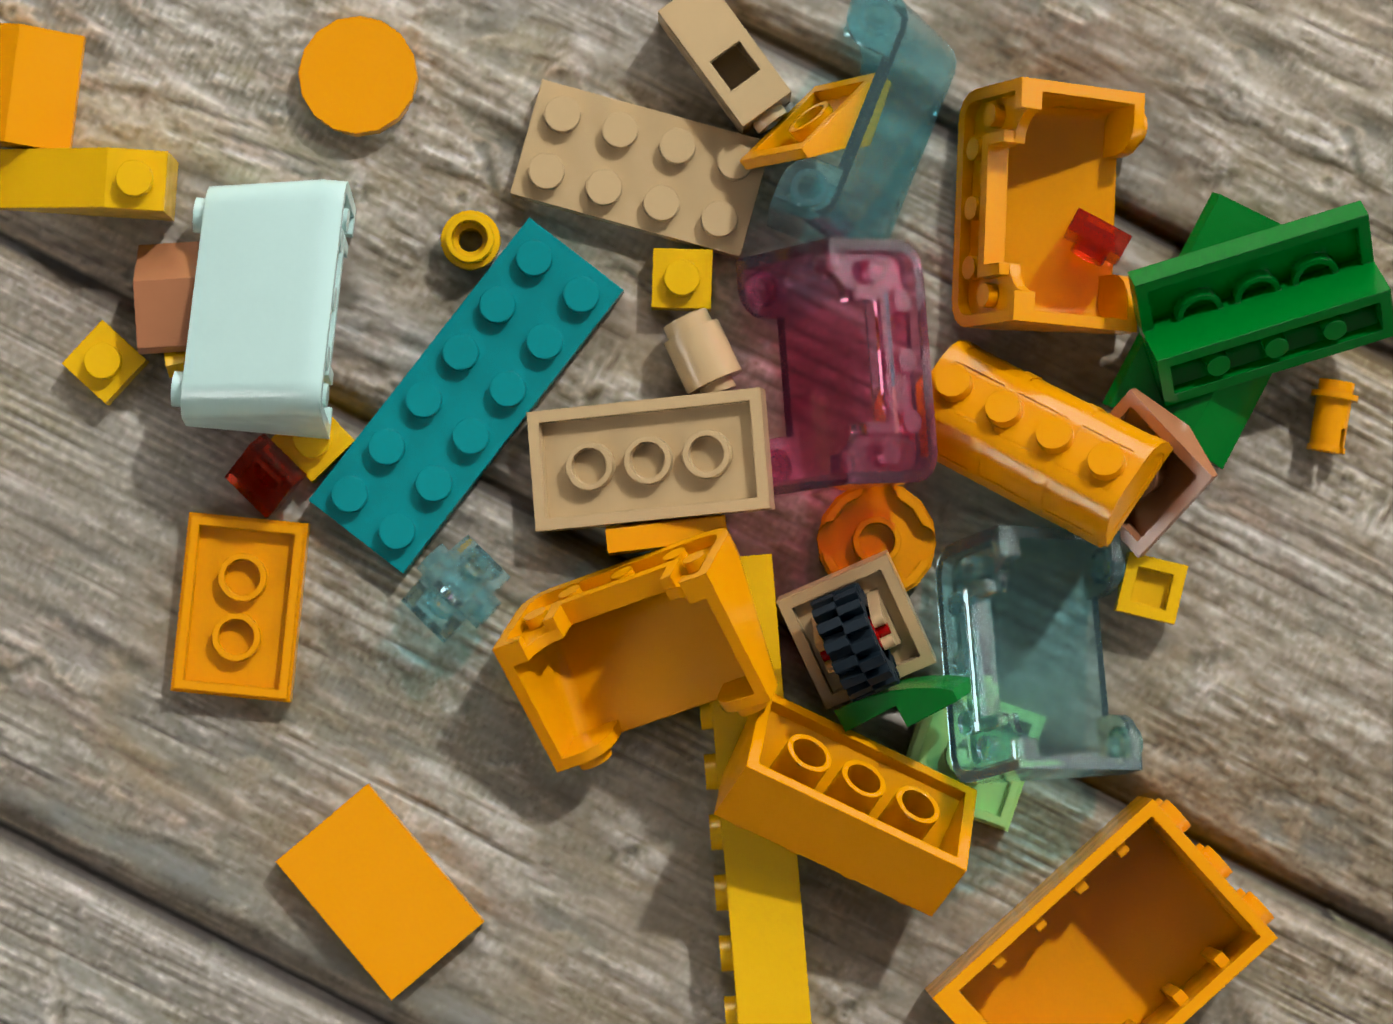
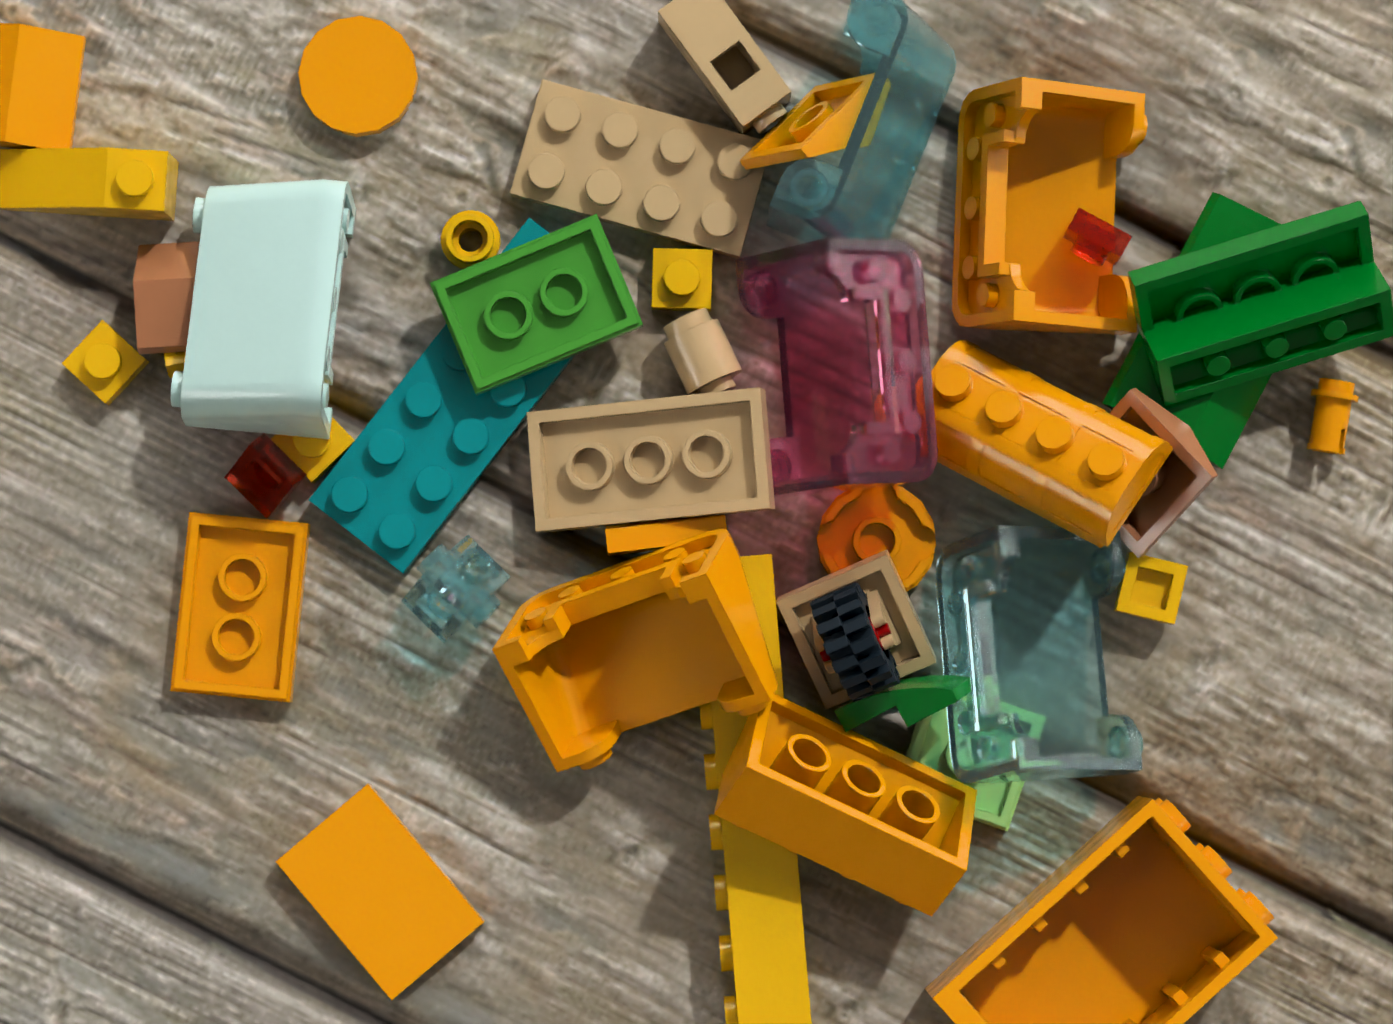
none -> bright green tile [430,214,643,396]

